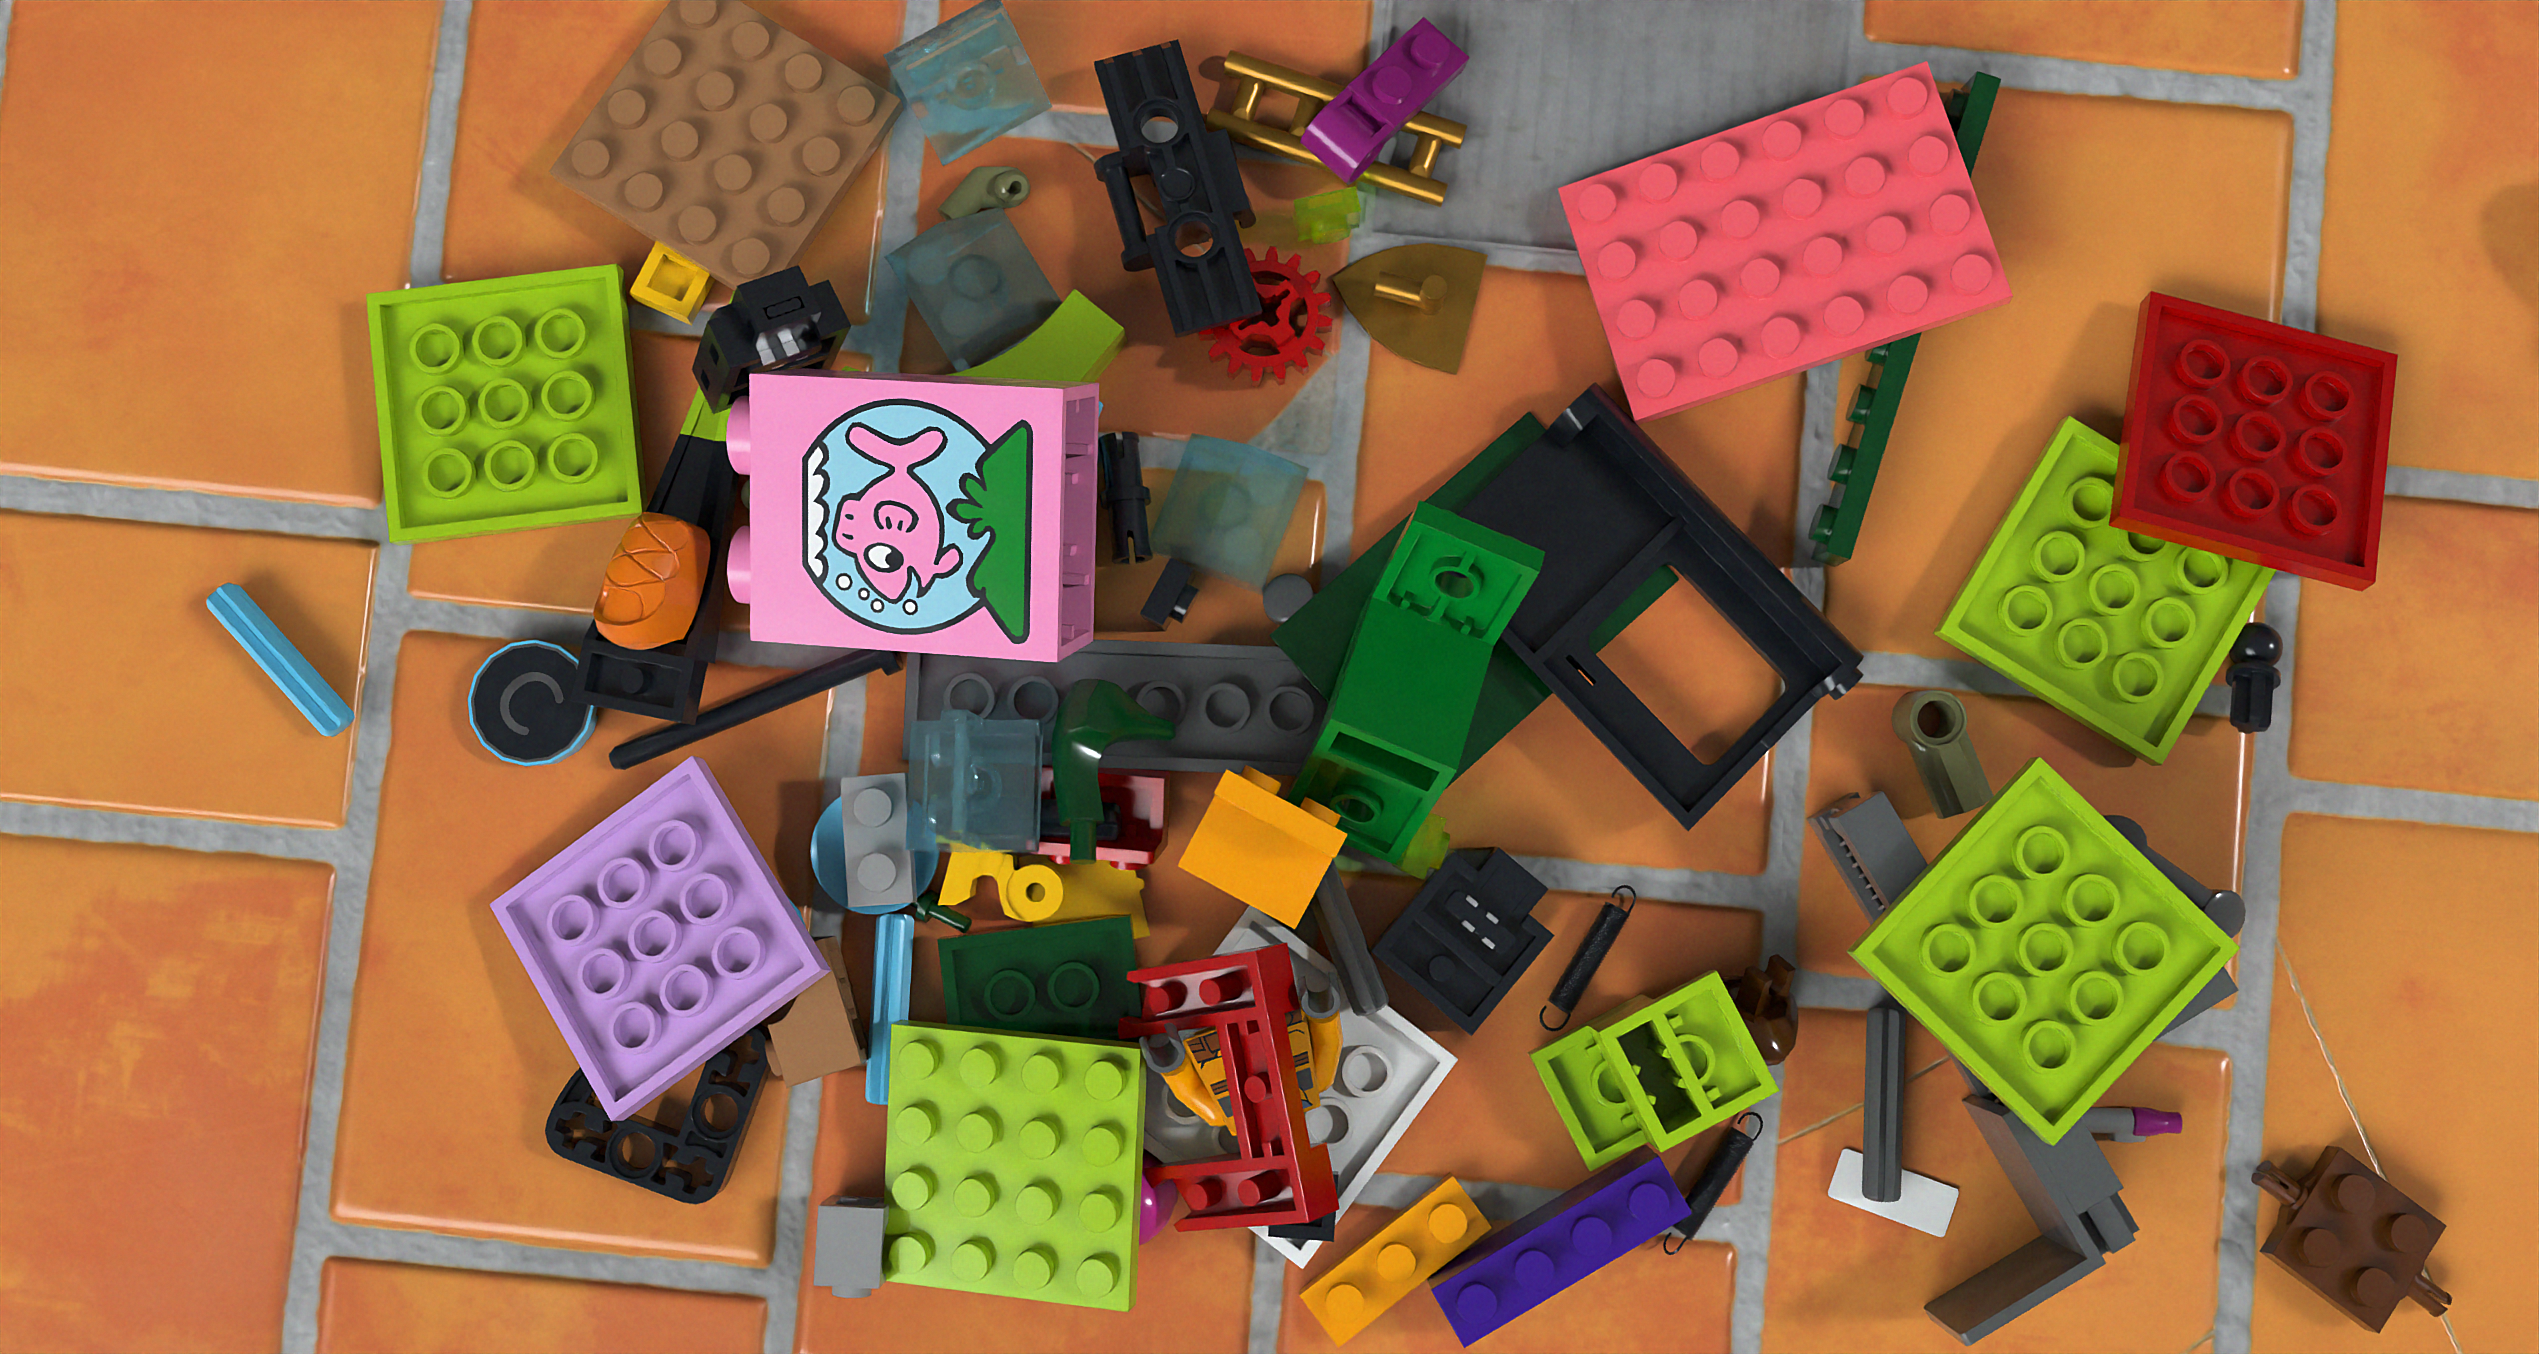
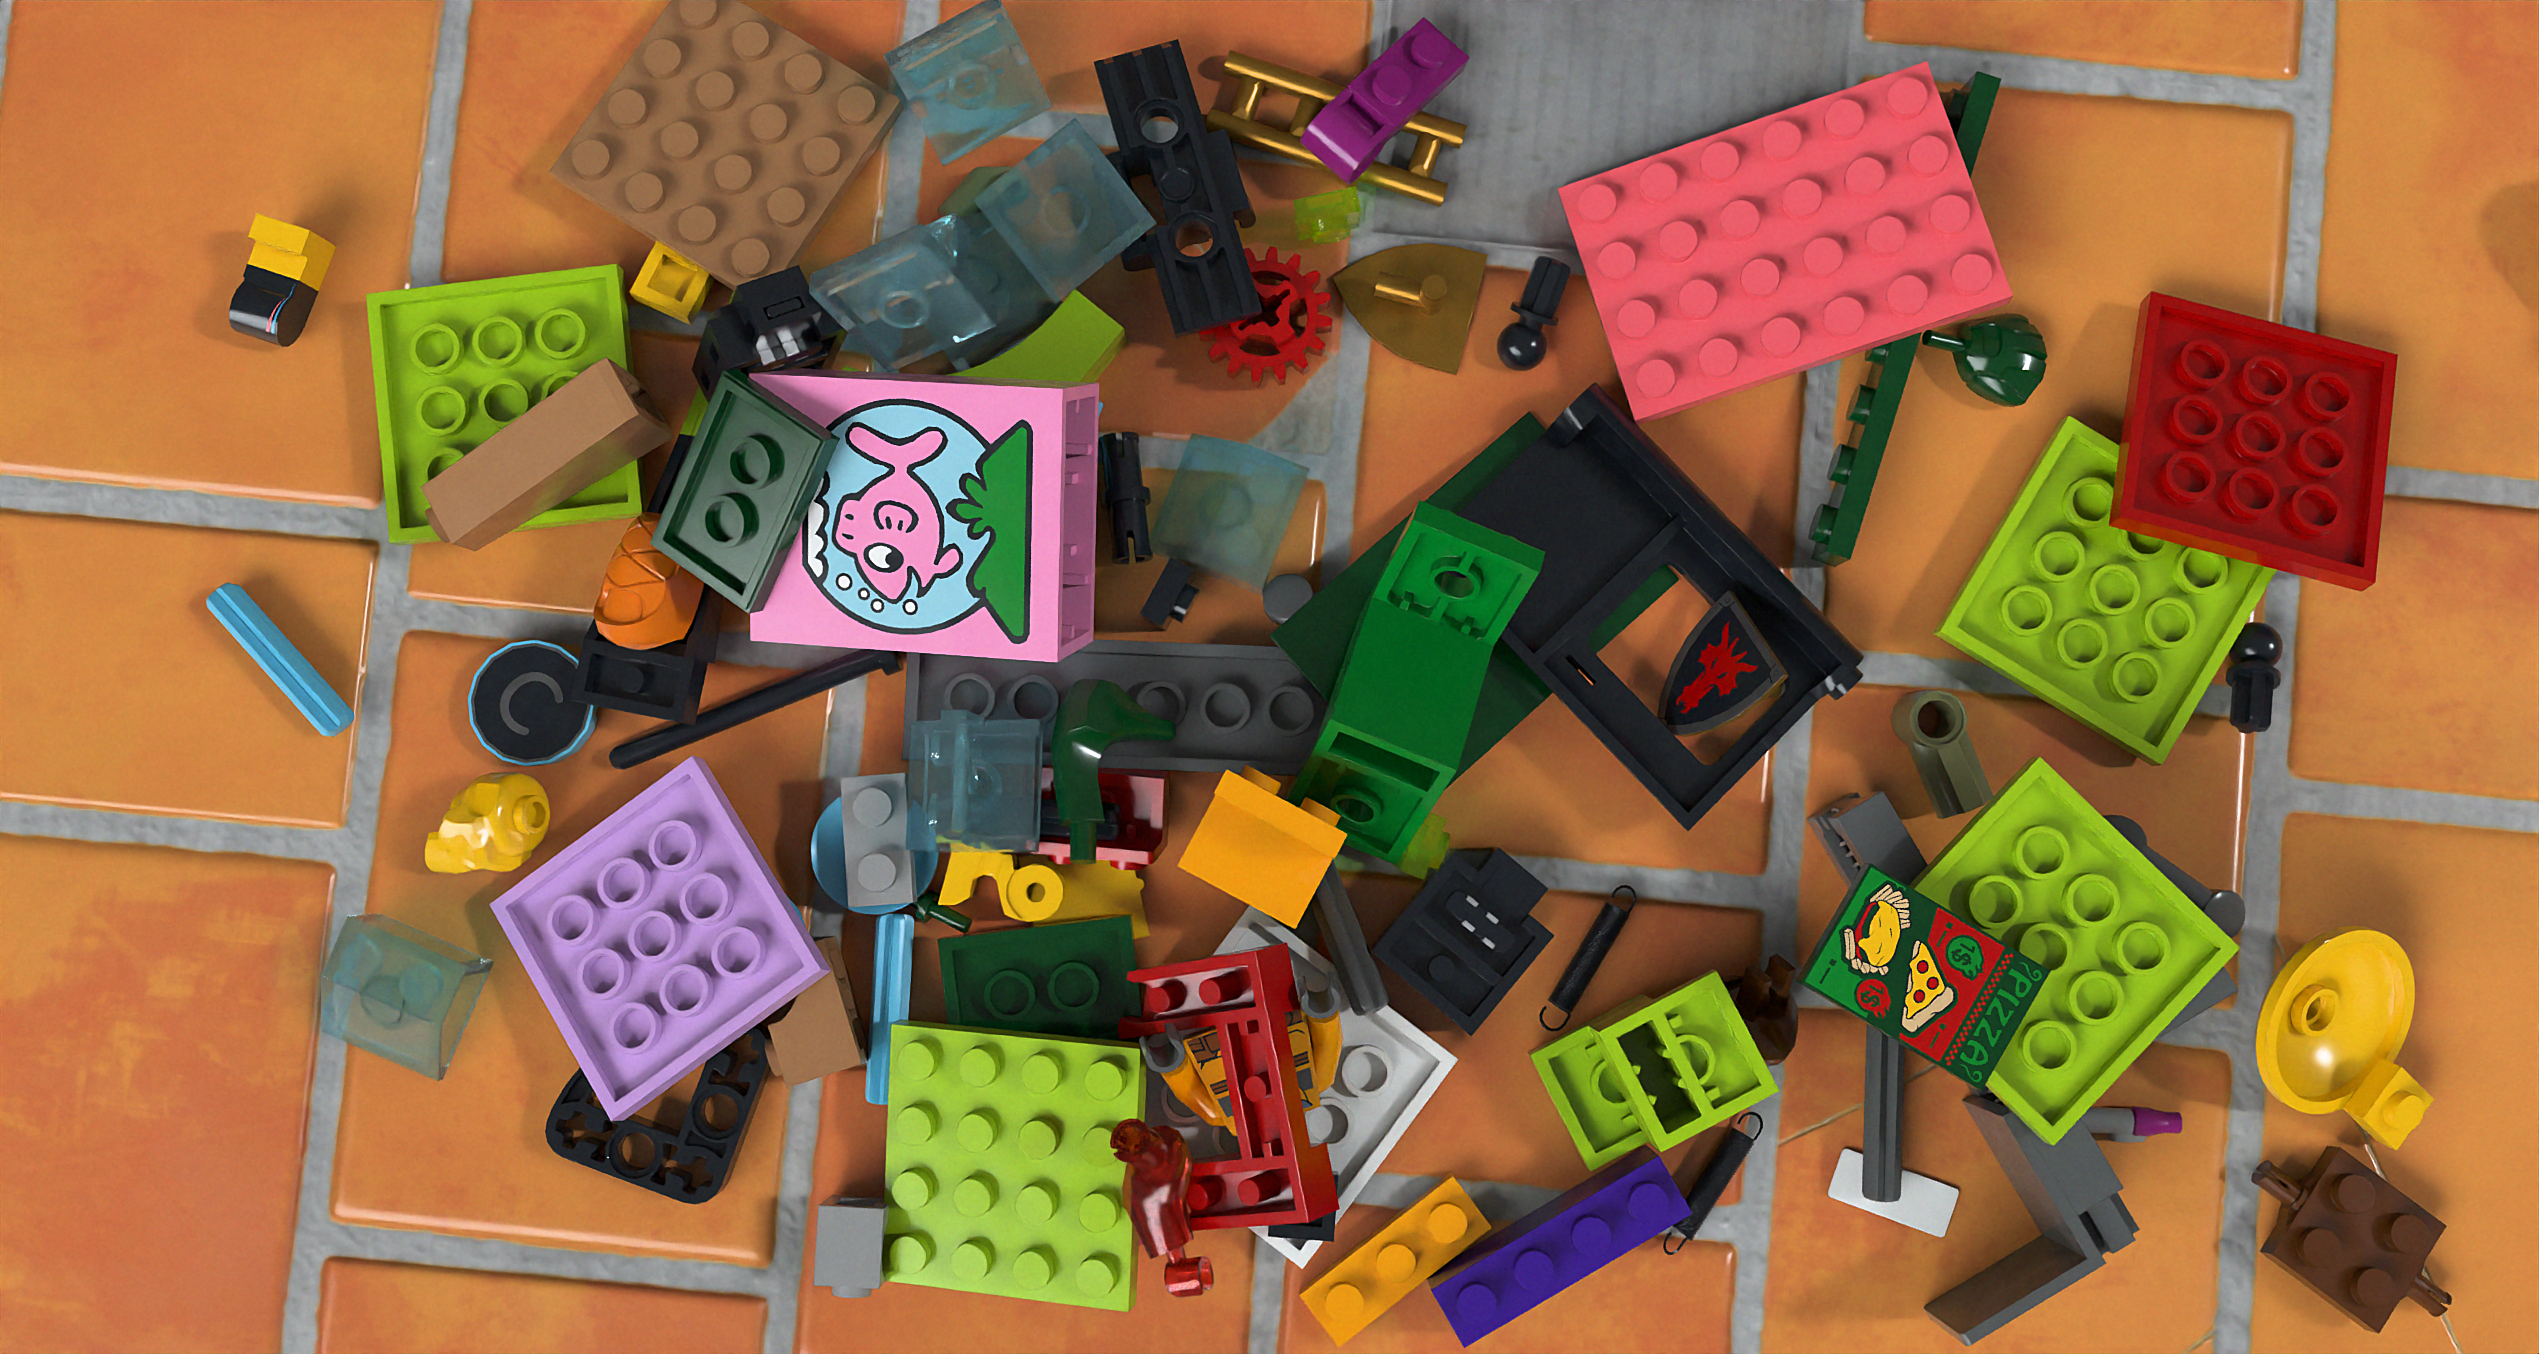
none -> leg [229,213,336,347]
none -> clear light blue slope [321,913,494,1081]
none -> medium nougat slope [420,357,674,551]
none -> yellow head [425,772,550,874]
none -> dark green tile [650,369,840,614]
none -> clear light blue bracket [809,212,997,373]
none -> clear light blue slope [973,117,1157,304]
none -> clear red arm [1110,1118,1214,1298]
none -> black axle [1497,256,1571,371]
none -> shield [1657,590,1789,737]
none -> tile [1795,863,2050,1091]
none -> dark green piece [1922,313,2048,407]
none -> yellow dish [2255,925,2415,1114]
none -> yellow plate [2343,1057,2434,1151]

